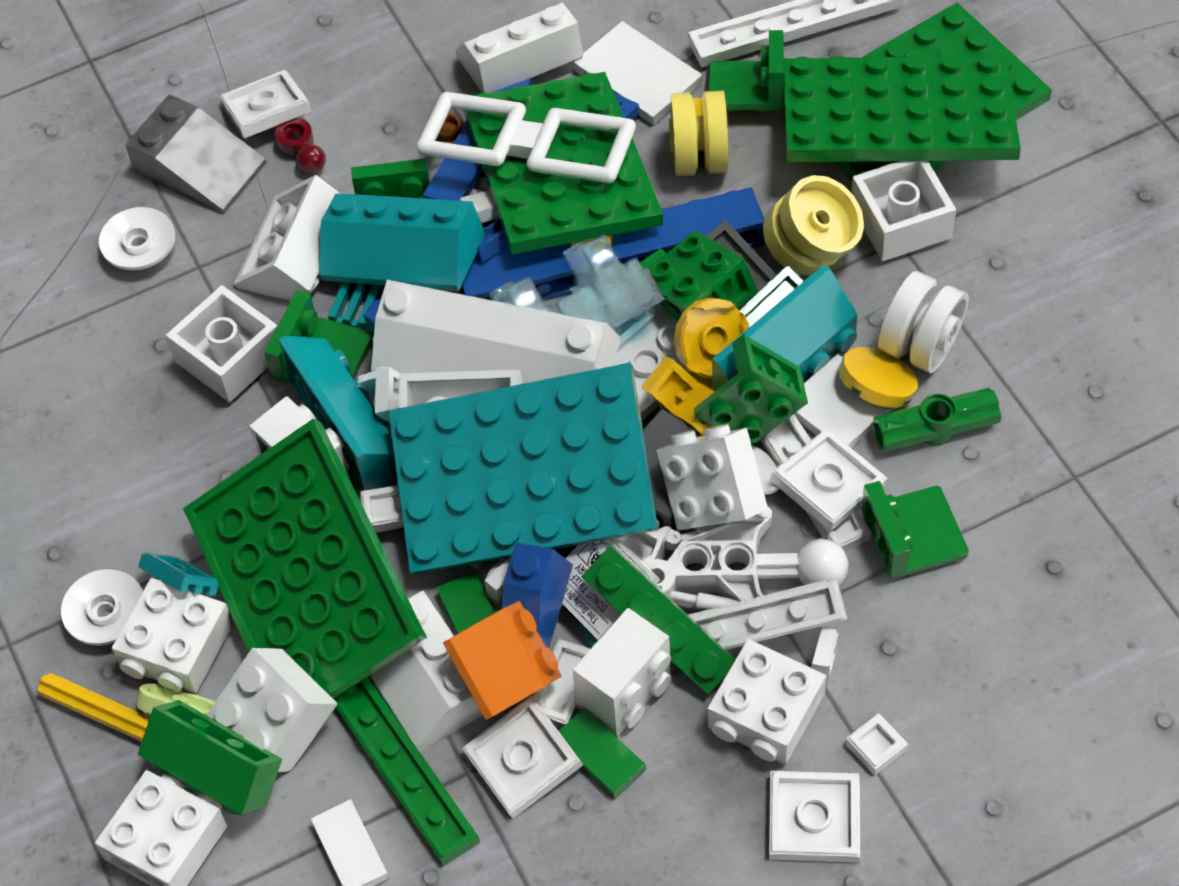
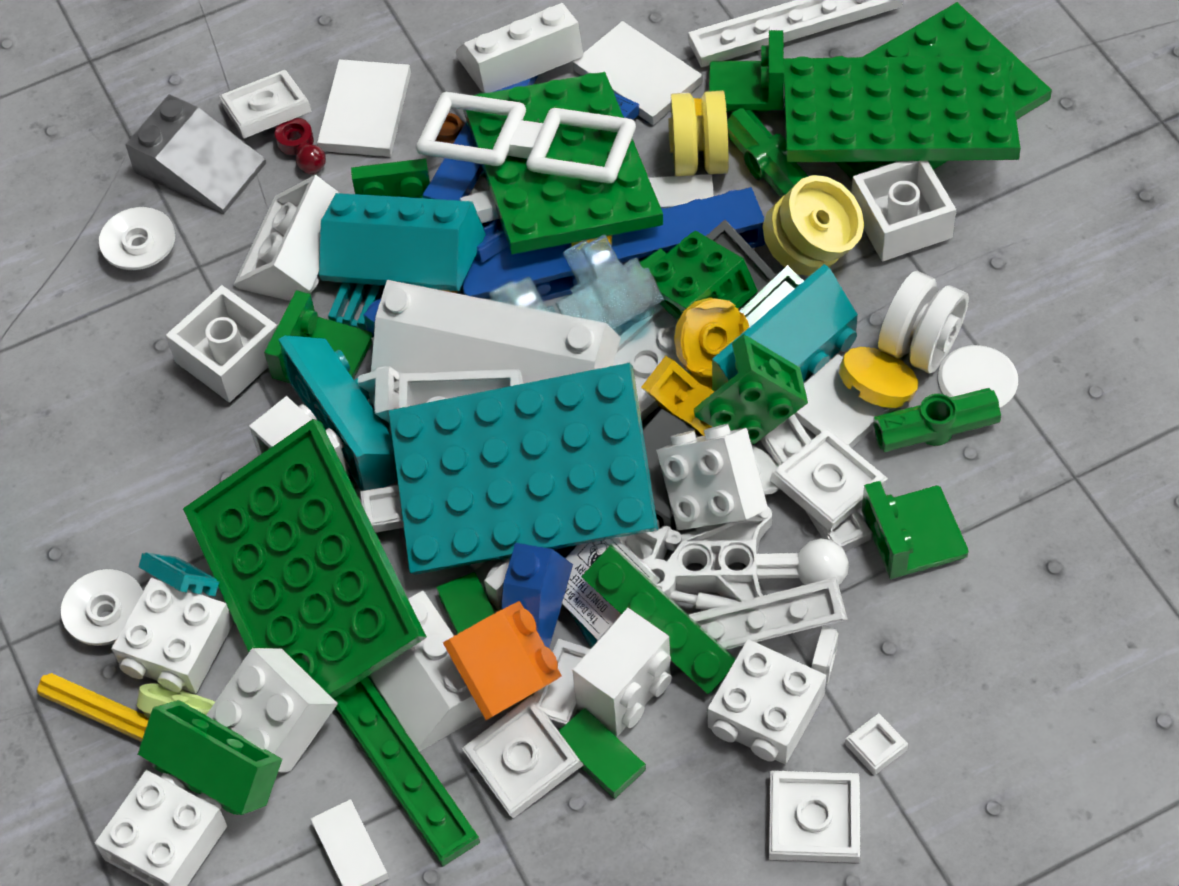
none -> white tile [317,59,411,157]
none -> white tile [649,174,714,209]
none -> green piece [727,108,809,198]
none -> white piece [938,345,1018,408]

